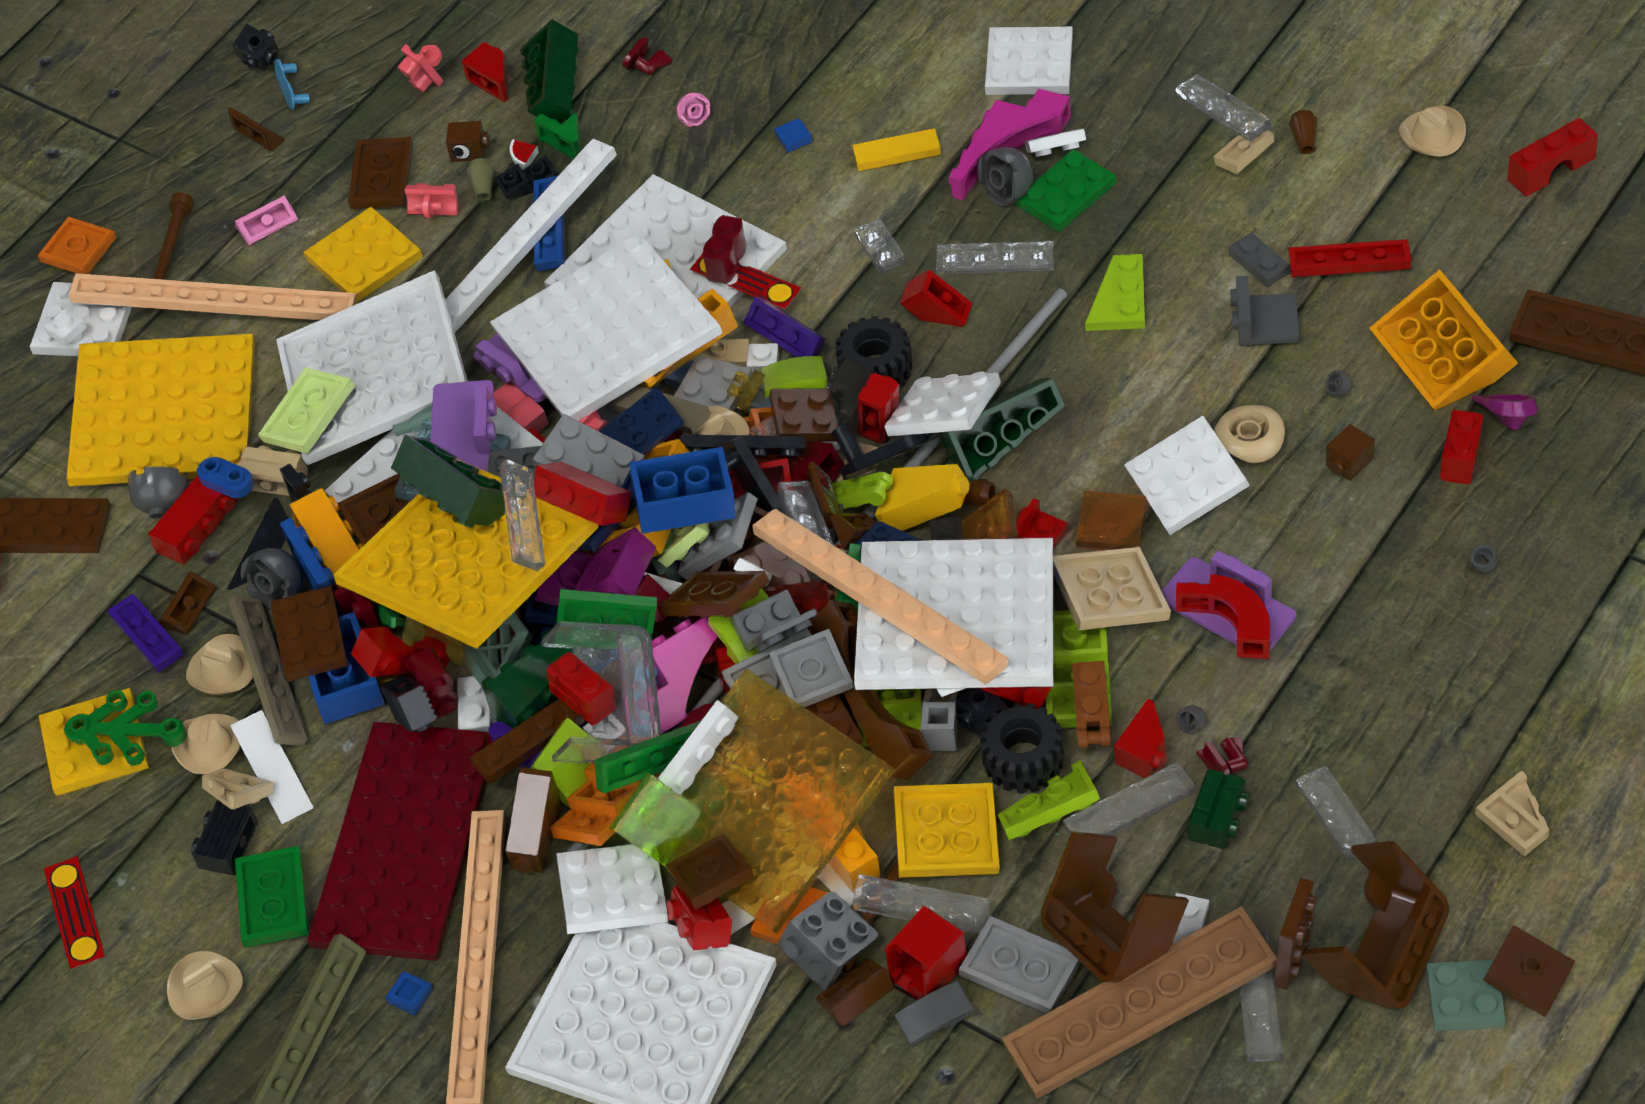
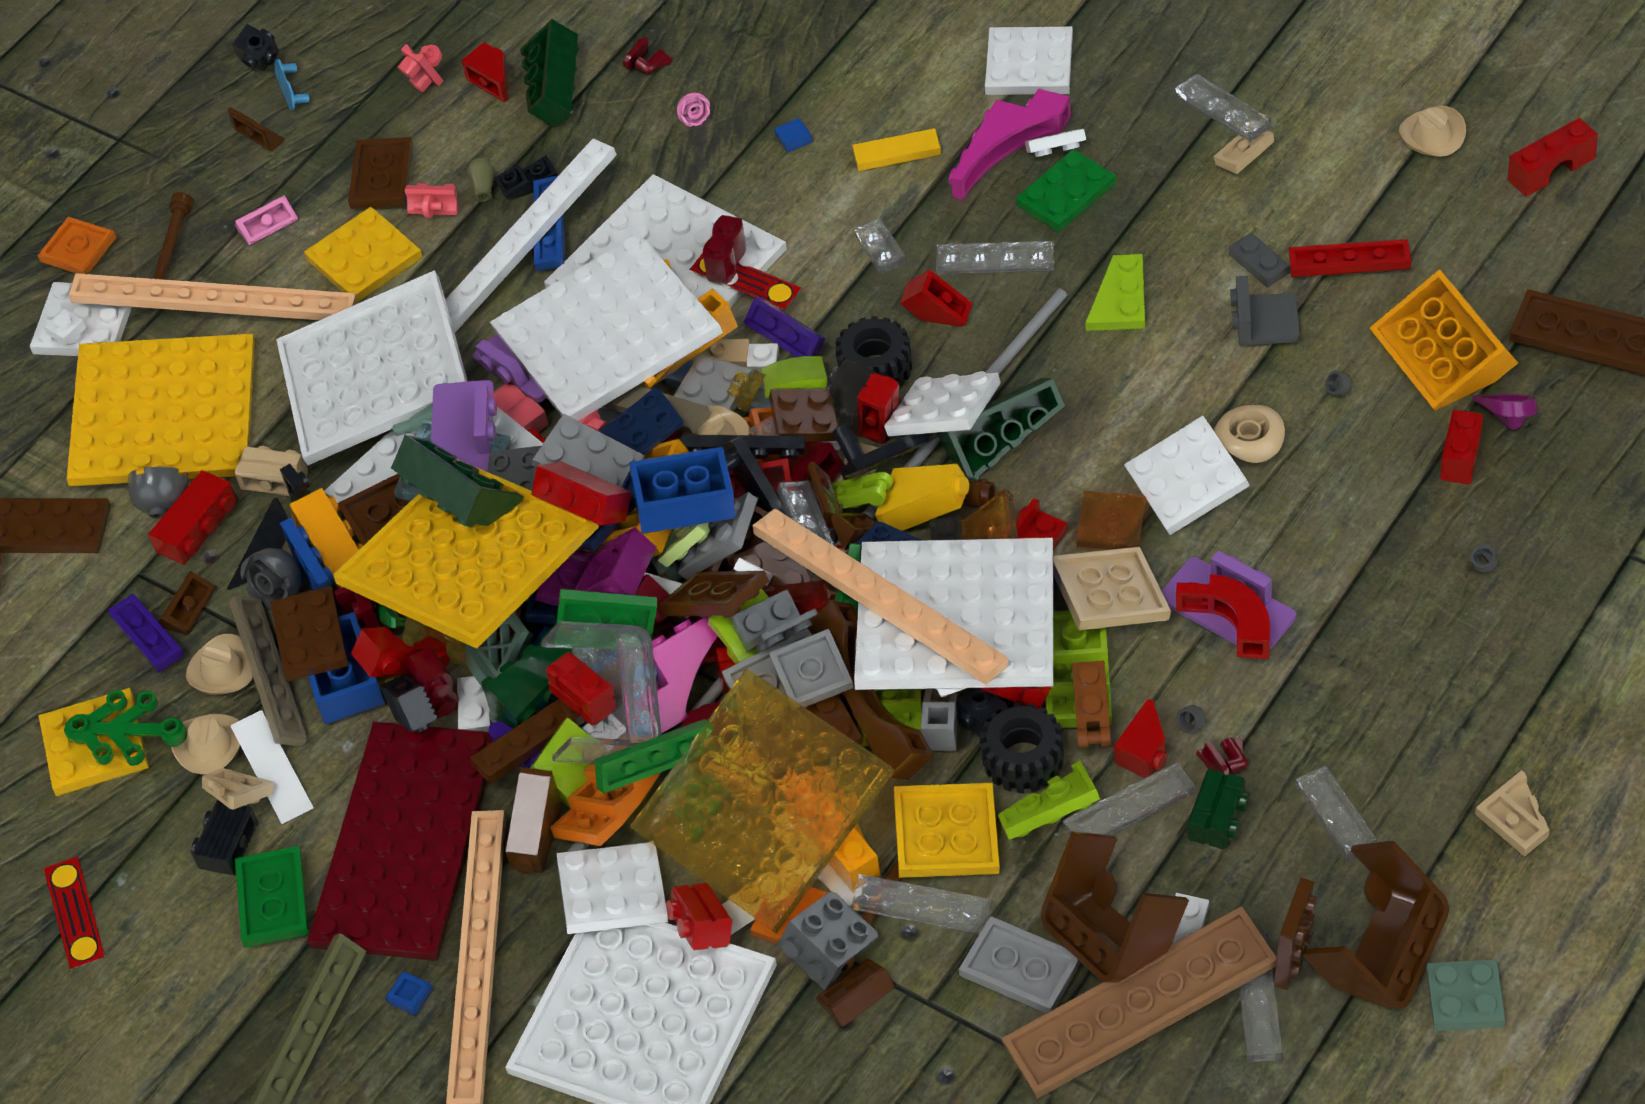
tan hat [167,951,243,1020] -> none
blue plate [197,457,254,498] -> none
yellowish green plate [258,367,355,454] -> none
reddish brown brick [446,121,490,162] -> none
clear plate [499,459,545,571] -> none
tile [510,139,539,170] -> none
green slope [534,113,582,160] -> none
clear neon green bracket [610,773,702,866] -> none
white plate [658,700,739,796] -> none
reddish brown plate [666,833,754,910] -> none
red piece [885,906,967,999] -> none
dark grey slope [894,981,976,1046] -> none
dark grey cylinder [978,146,1033,206] -> none
reddish brown cone [1289,110,1318,154] -> none
reddish brown brick [1326,424,1375,481] -> none
reddish brown plate [1483,925,1575,1017] -> none

